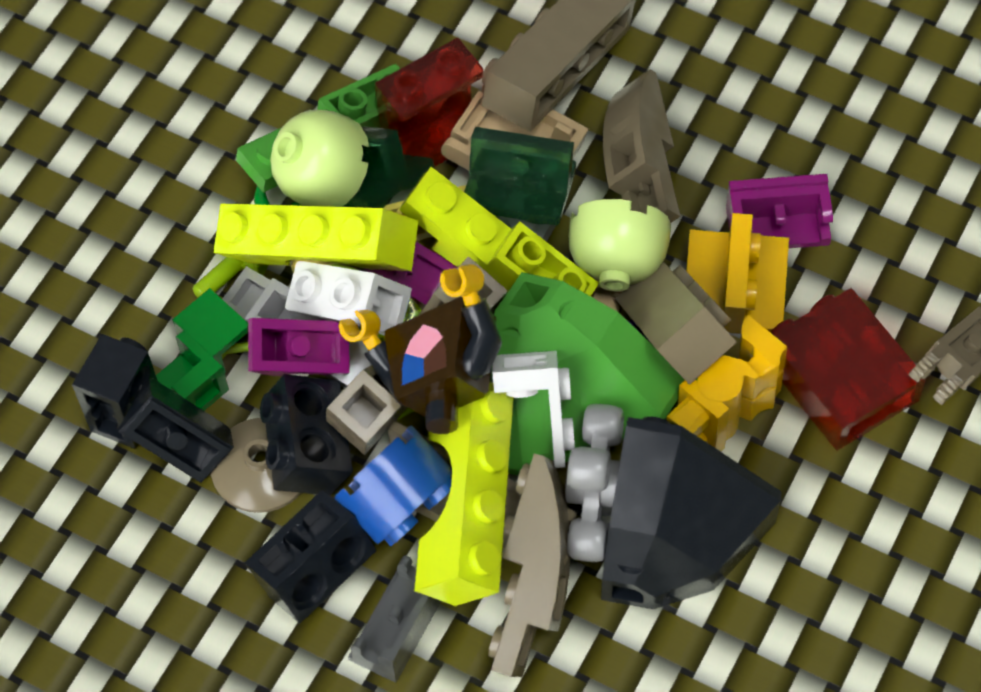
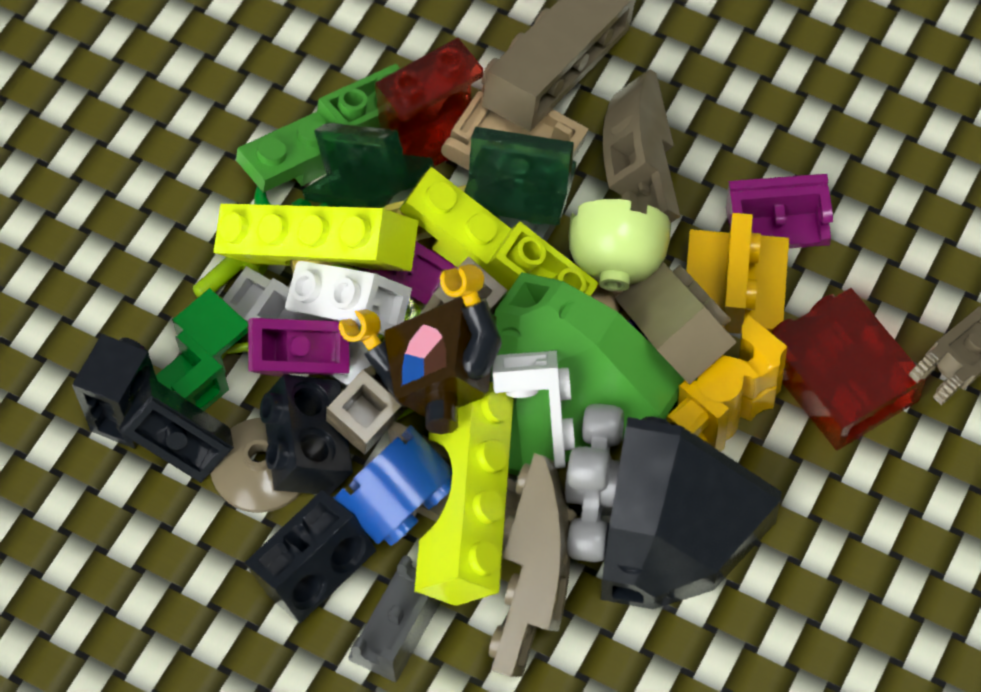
yellowish green cylinder [270,110,369,207] -> none

